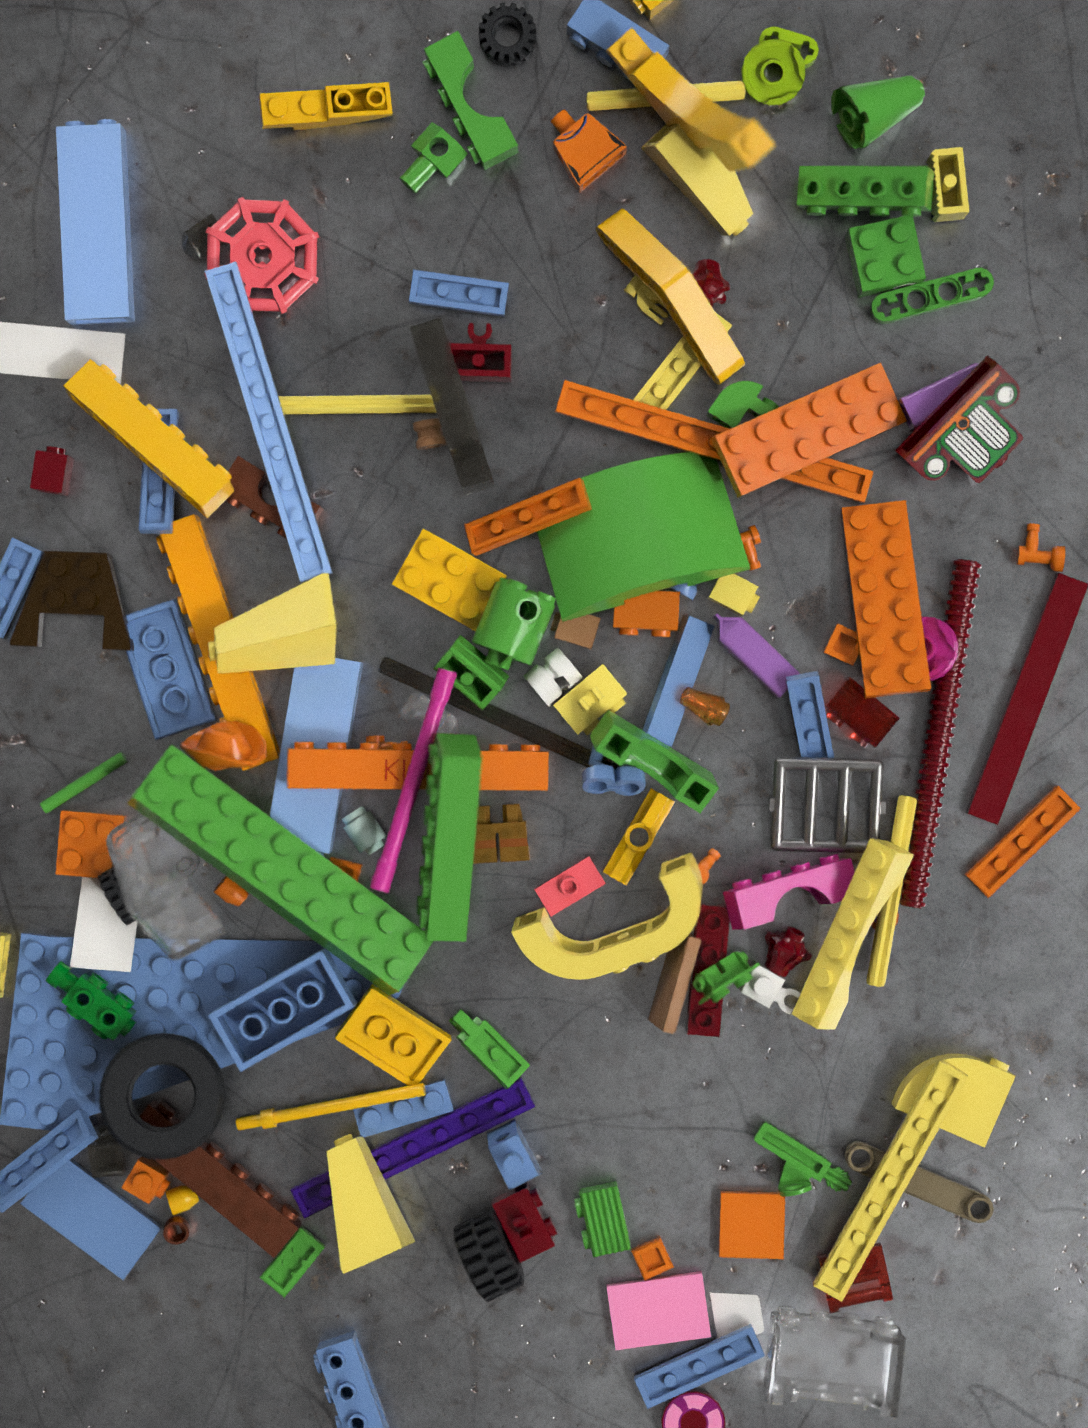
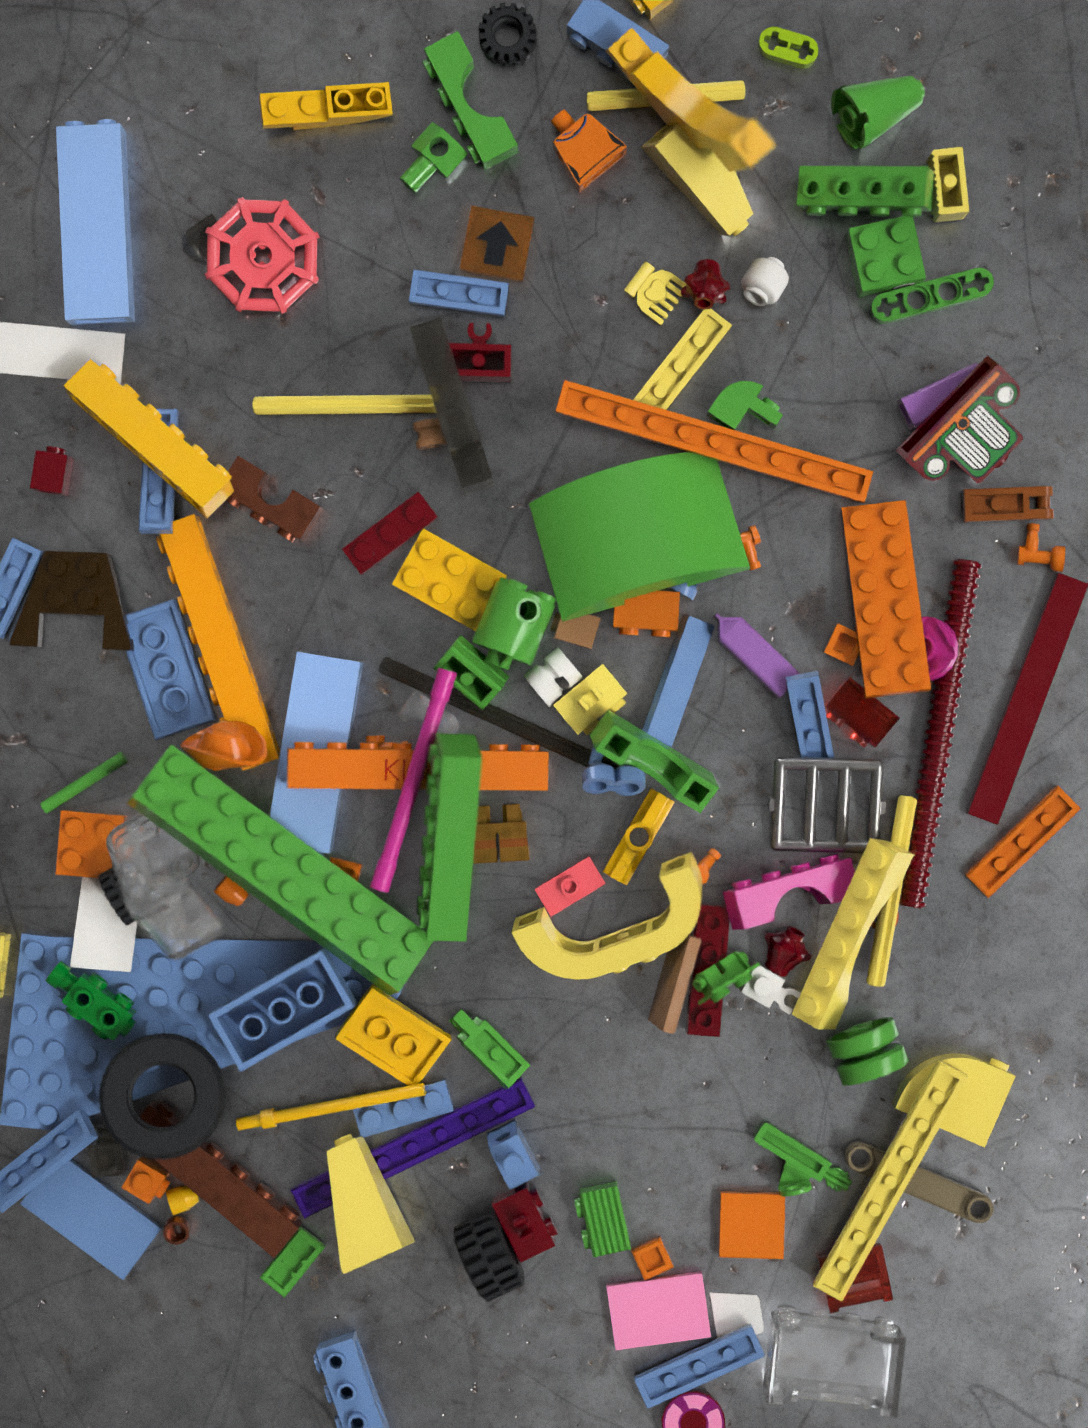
light blue plate [205,262,333,583] -> none
light yellow slope [208,573,336,674] -> none
light aqua brick [341,806,386,855] -> none
orange tile [464,477,592,556] -> none
yellow beam [596,208,745,385] -> none
clear orange cone [680,687,730,726] -> none
light yellow brick [707,574,760,616] -> none
orange plate [711,362,907,498] -> none
lime tile [741,39,806,105] -> none
none -> dark red plate [342,491,438,575]
none -> clear orange tile [460,205,535,282]
none -> white head [741,257,789,306]
none -> bright green wheel [826,1017,909,1085]
none -> dark orange plate [962,486,1054,523]

